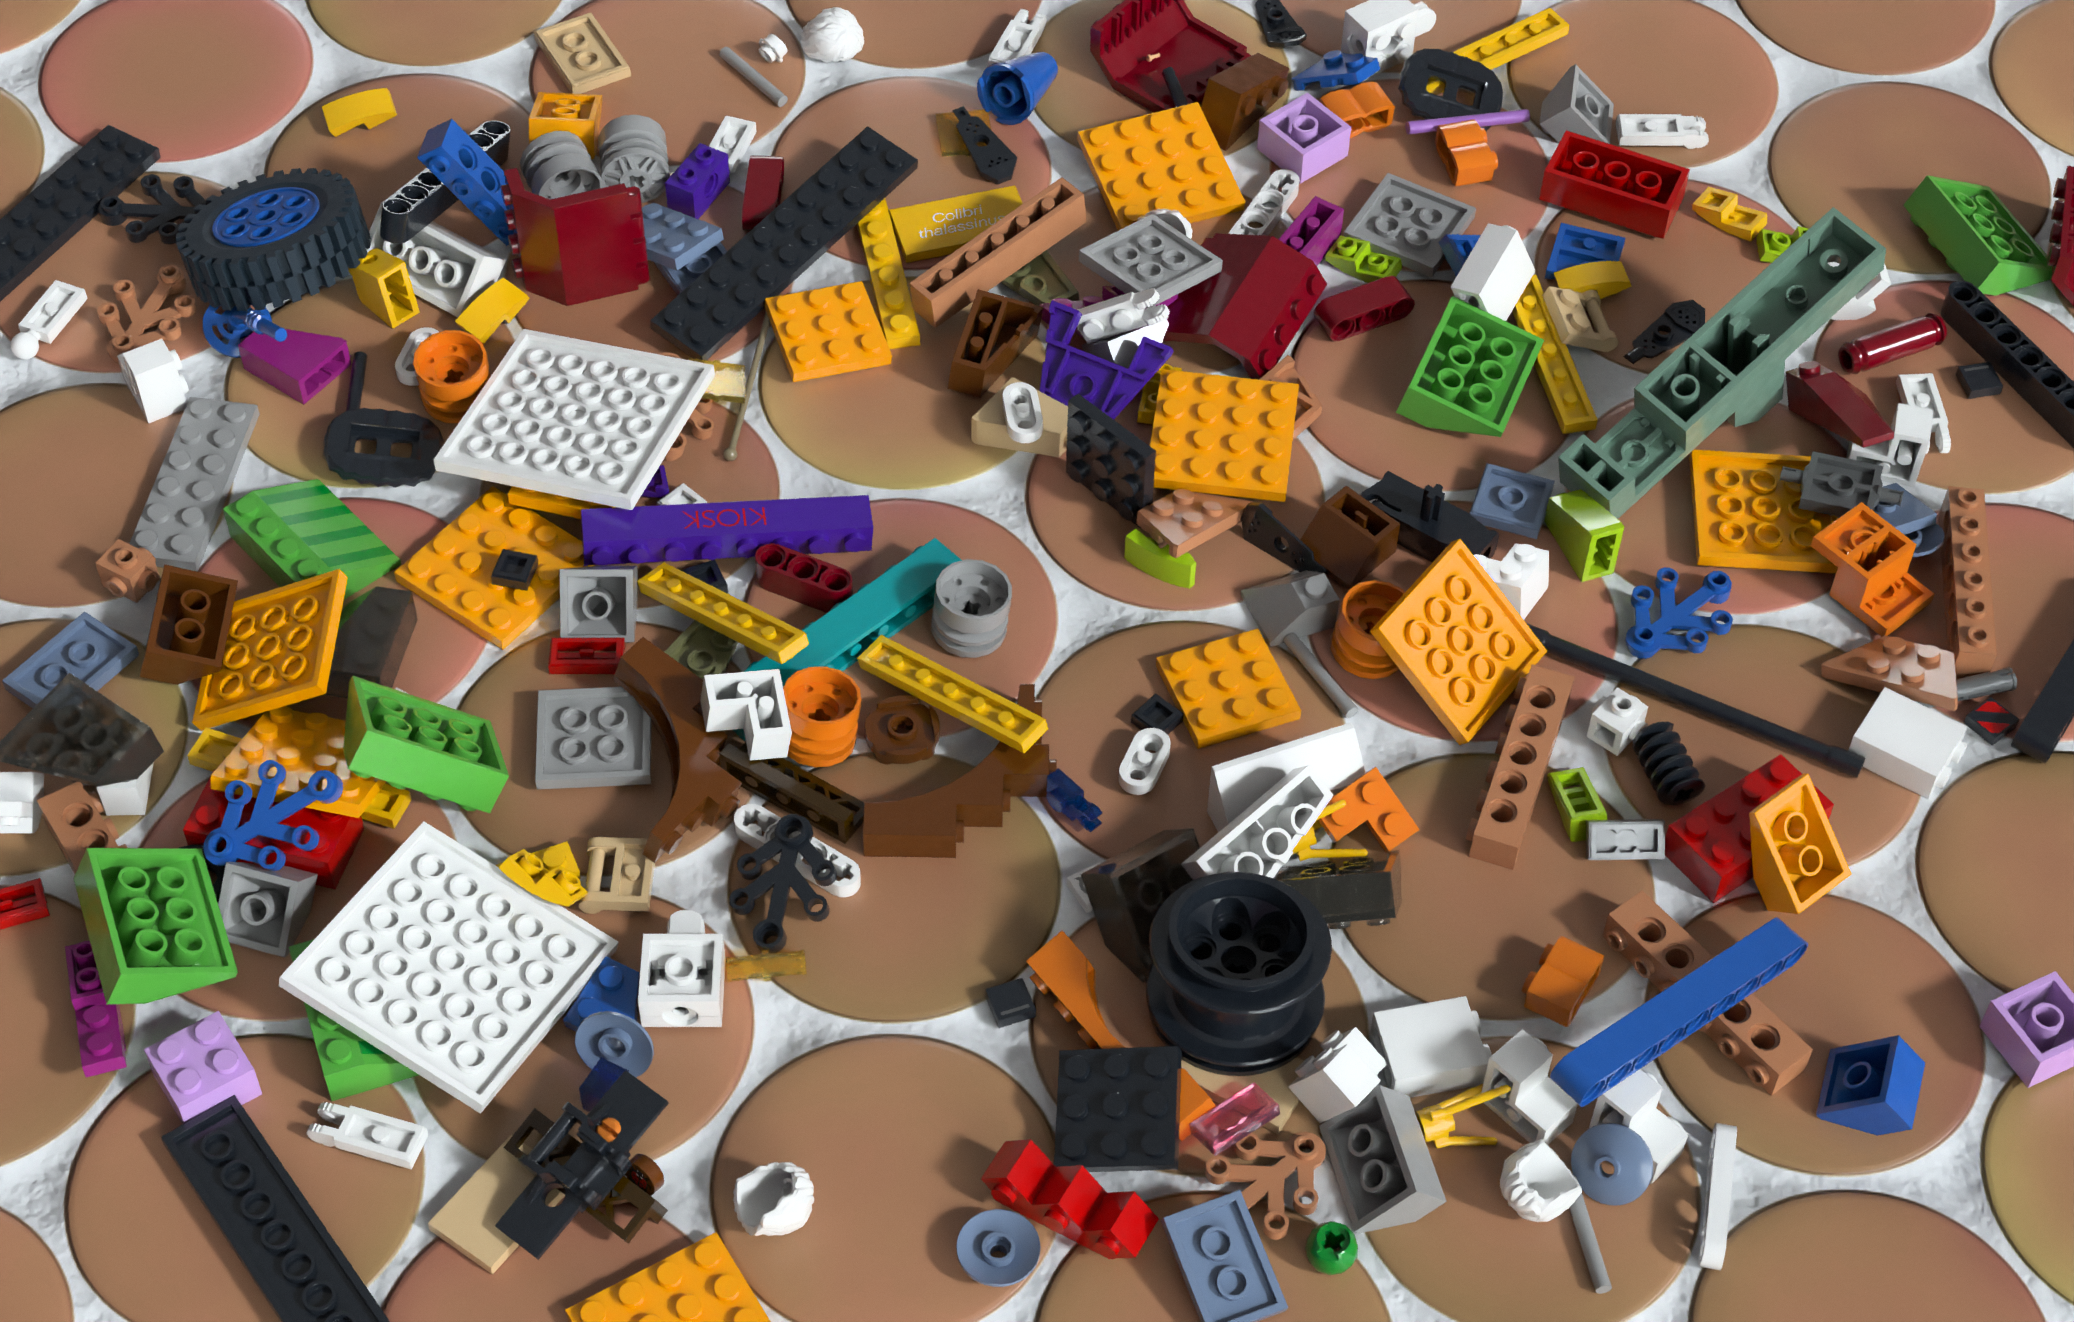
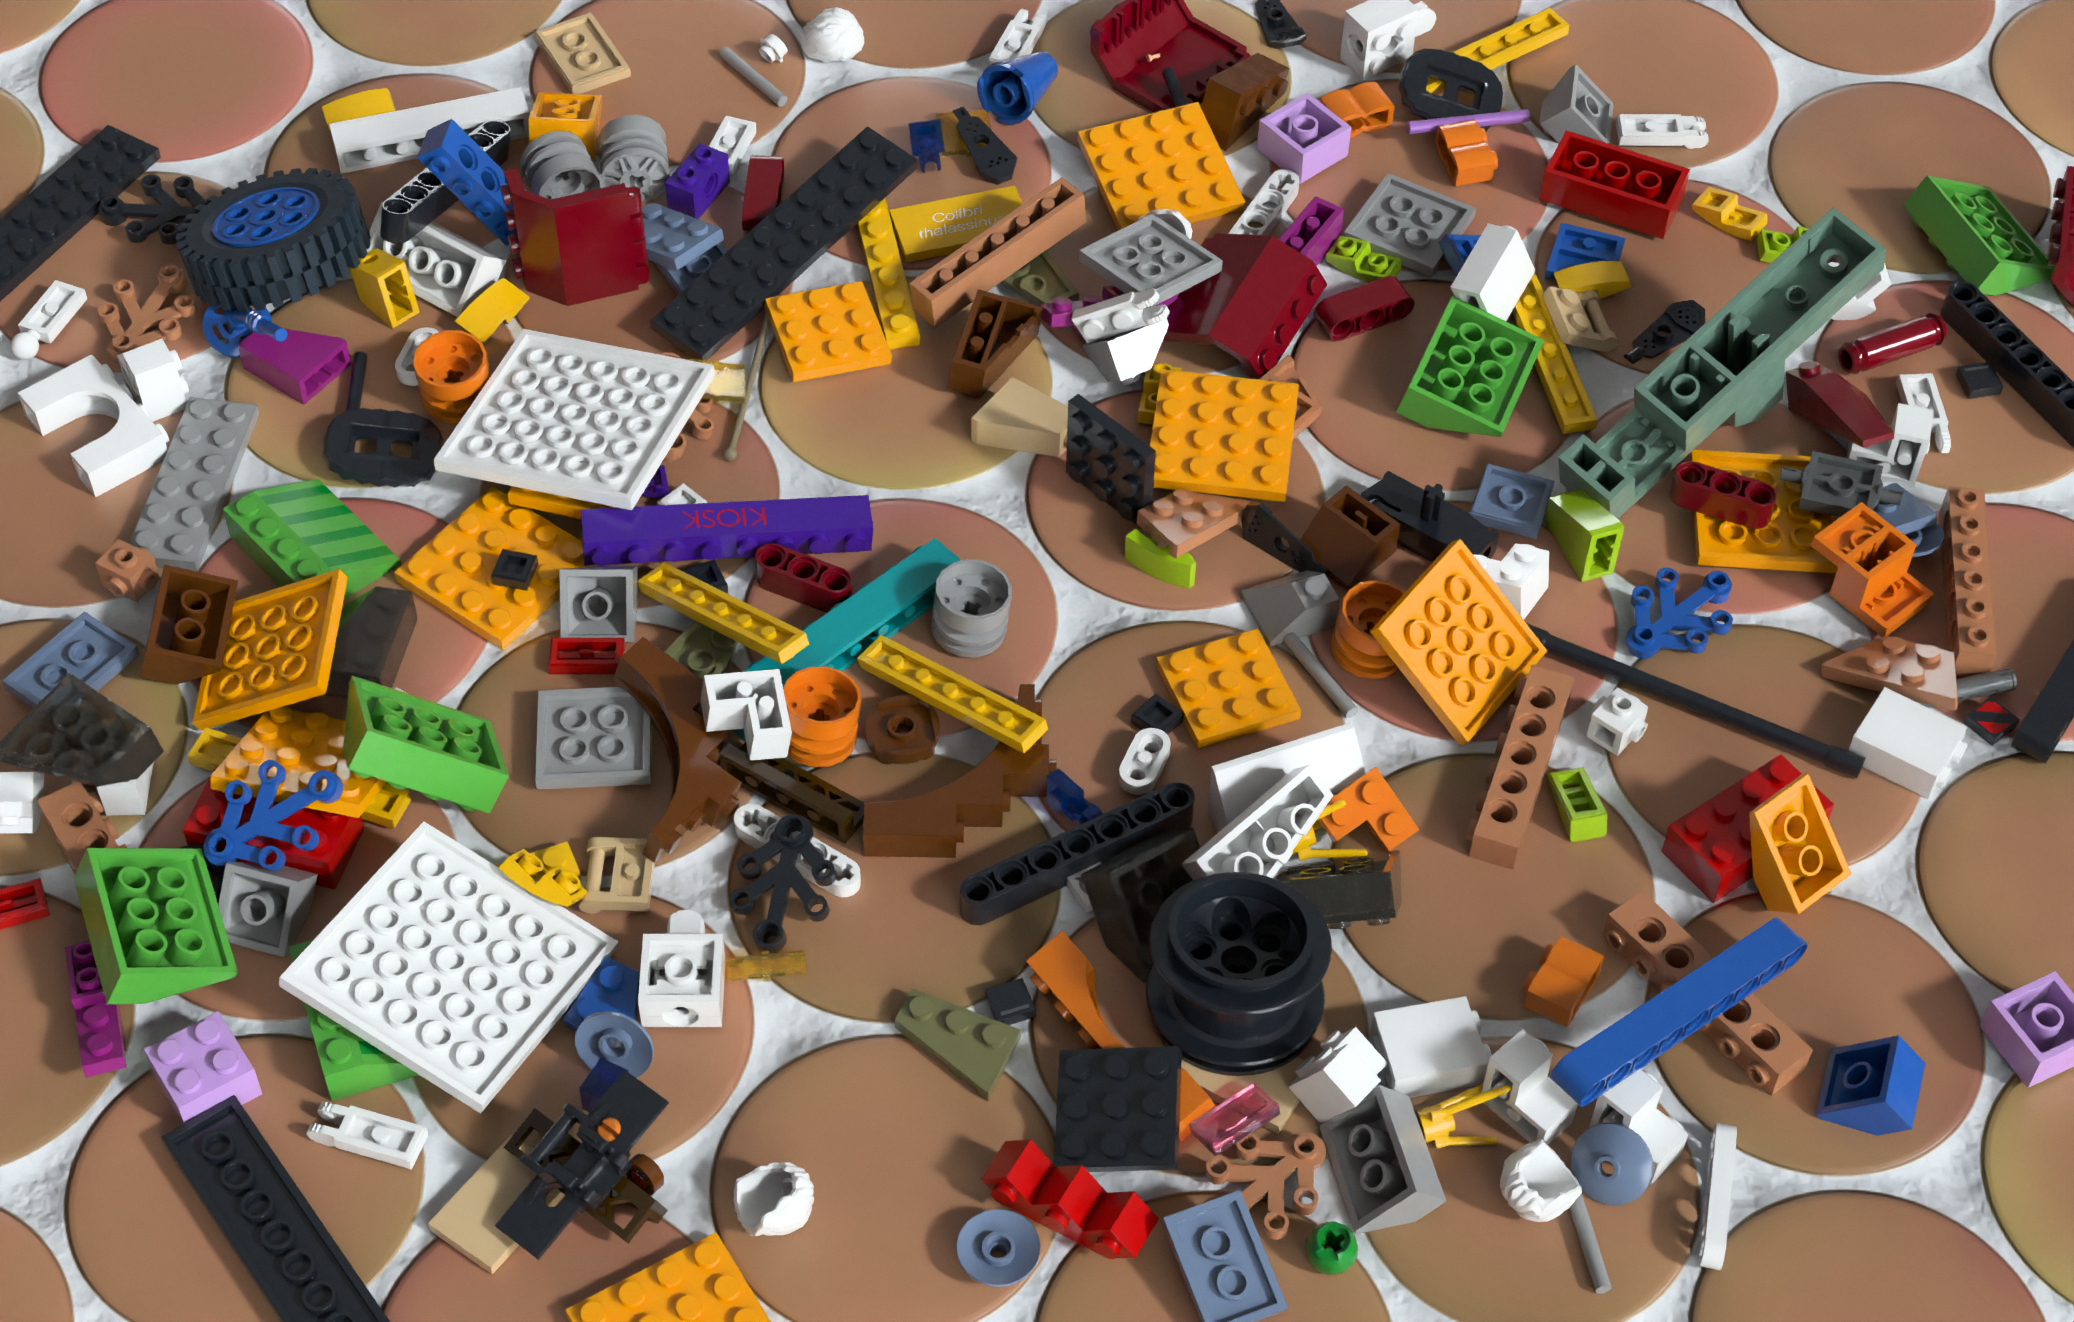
white plate [1003,382,1043,443] -> none
dark purple wing [1040,300,1174,419] -> none
blue wing [1292,50,1380,91] -> none
plate [1586,819,1665,860] -> none
black piece [1632,722,1706,805] -> none
none -> white arch [18,354,169,497]
none -> white brick [329,87,530,174]
none -> olive wing [895,988,1021,1101]
none -> clear blue plate [908,119,945,173]
none -> black beam [960,782,1195,926]
none -> dark red beam [1669,461,1777,529]

